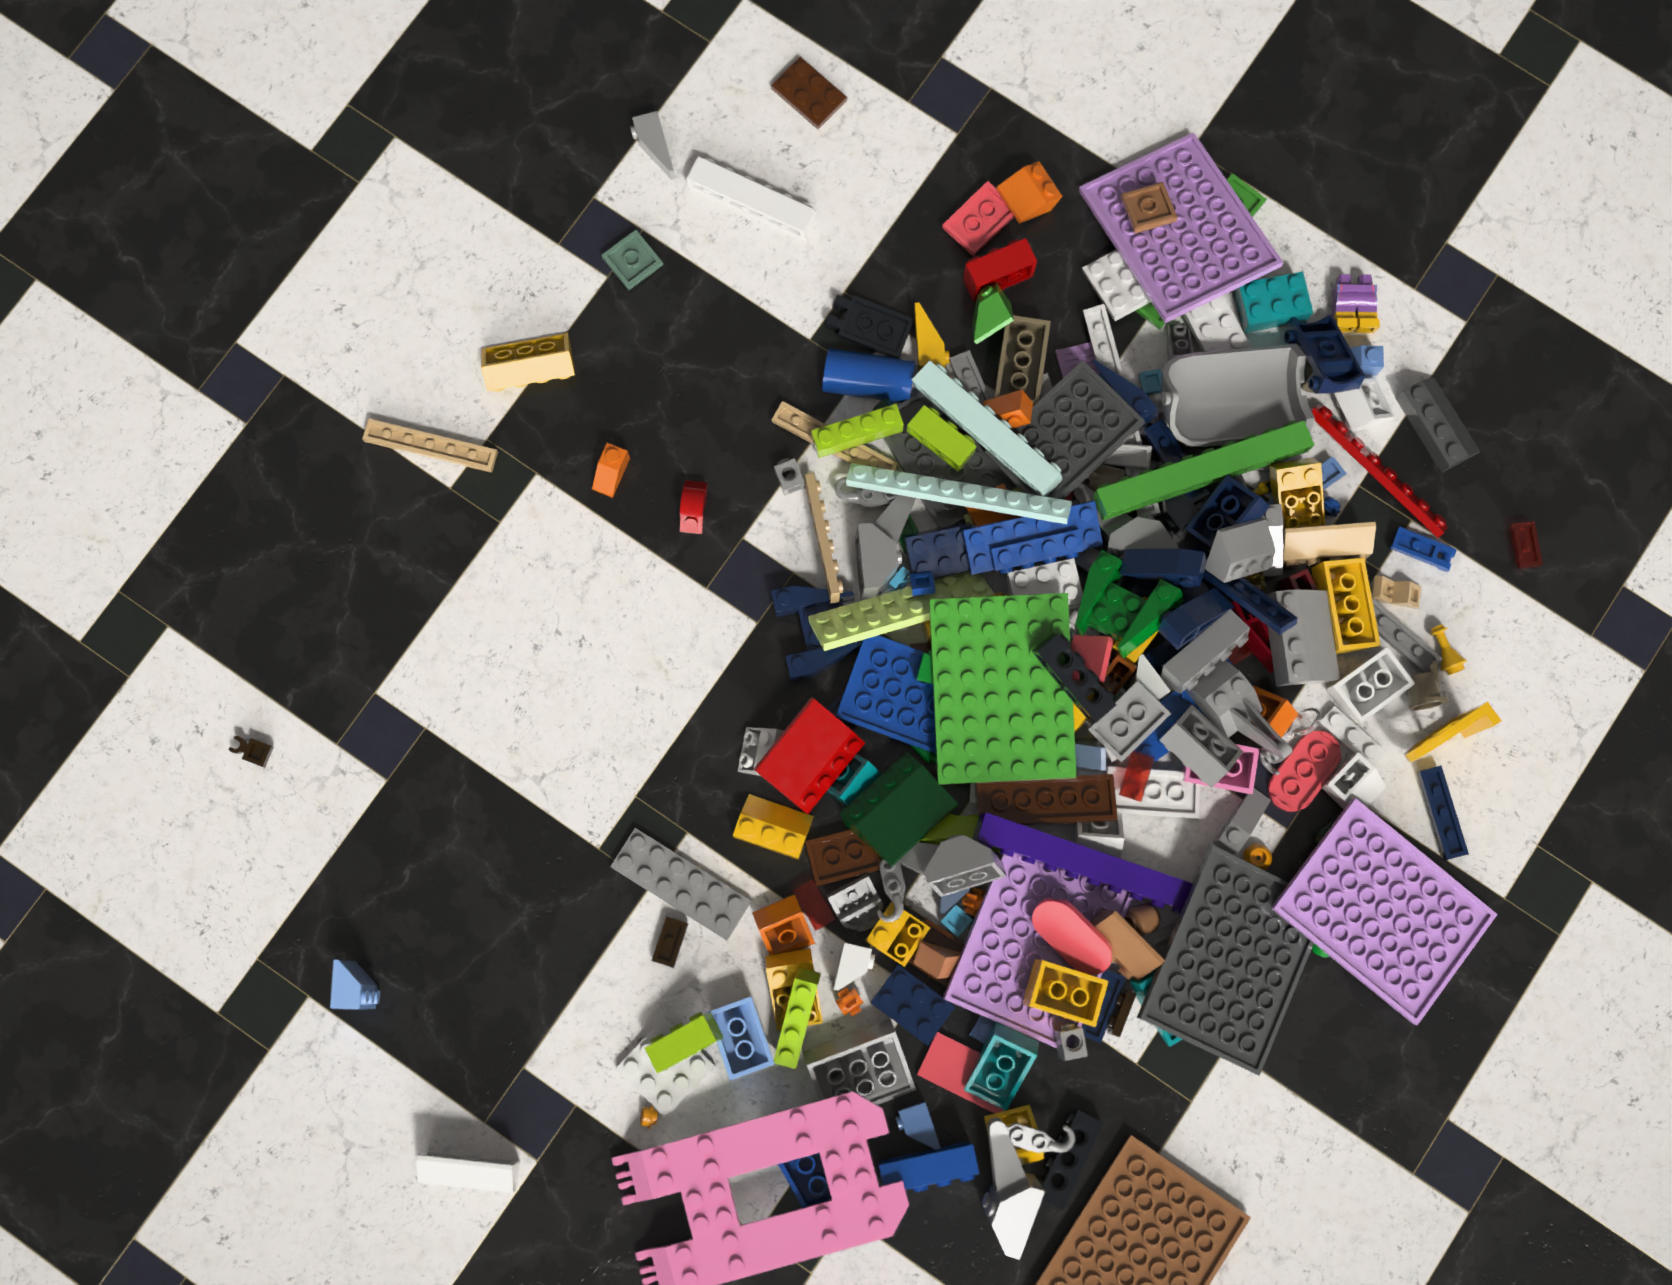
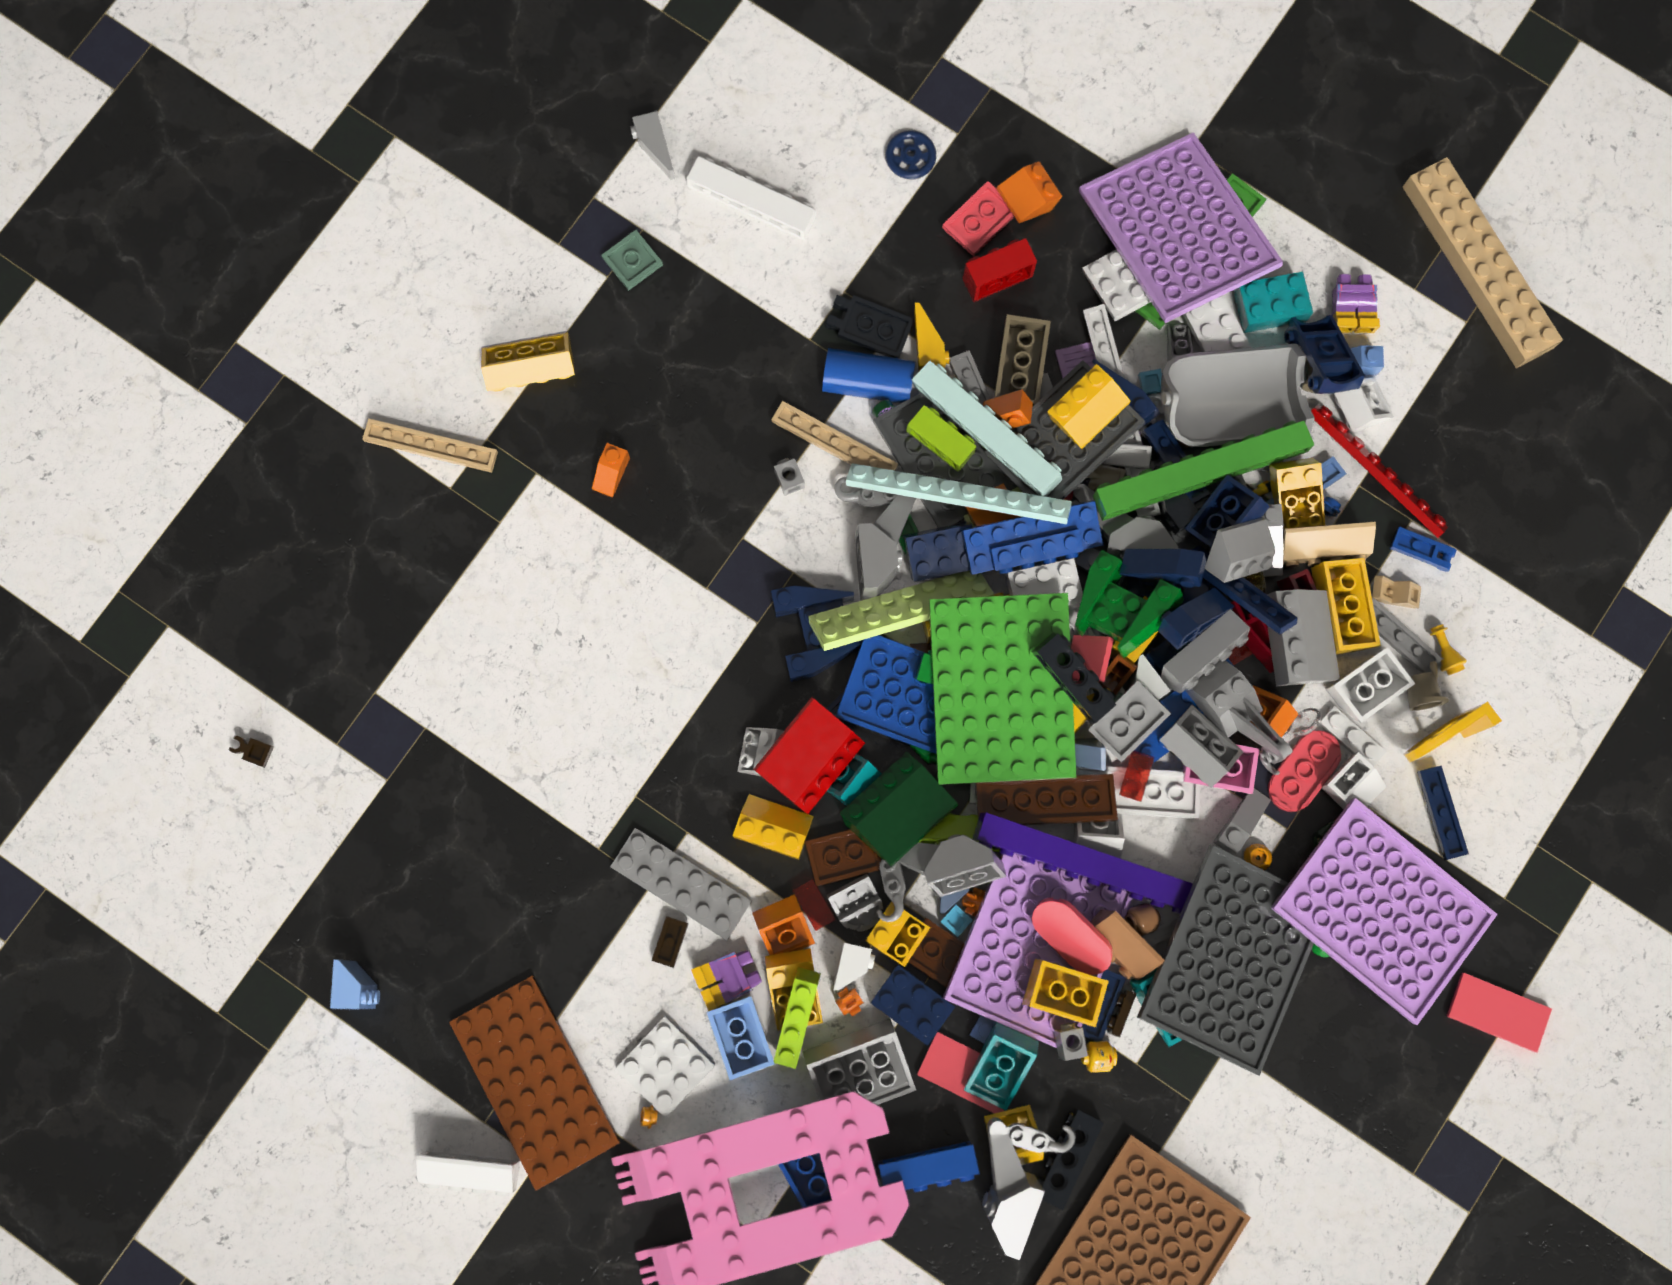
lime brick [644,1011,724,1074] -> none
red brick [680,480,708,534] -> none
reddish brown plate [771,56,847,130] -> none
tan plate [805,473,843,603] -> none
lime brick [811,404,904,458] -> none
medium azure plate [888,566,910,591] -> none
medium blue slope [895,1101,941,1150] -> none
blue plate [910,572,935,596] -> none
nougat slope [913,941,961,979] -> none
bright green slope [972,283,1014,344] -> none
medium nougat plate [1121,182,1177,234] -> none
dark grey slope [1395,377,1480,473] -> none
clear red plate [1510,521,1543,569] -> none
none -> dark orange plate [449,976,620,1190]
none -> medium lavender hips [691,950,762,1011]
none -> dark blue plate [885,130,937,179]
none -> yellow slope [1047,364,1131,449]
none -> yellow head [1081,1041,1117,1072]
none -> tan brick [1403,157,1563,368]
none -> coral tile [1447,973,1552,1053]

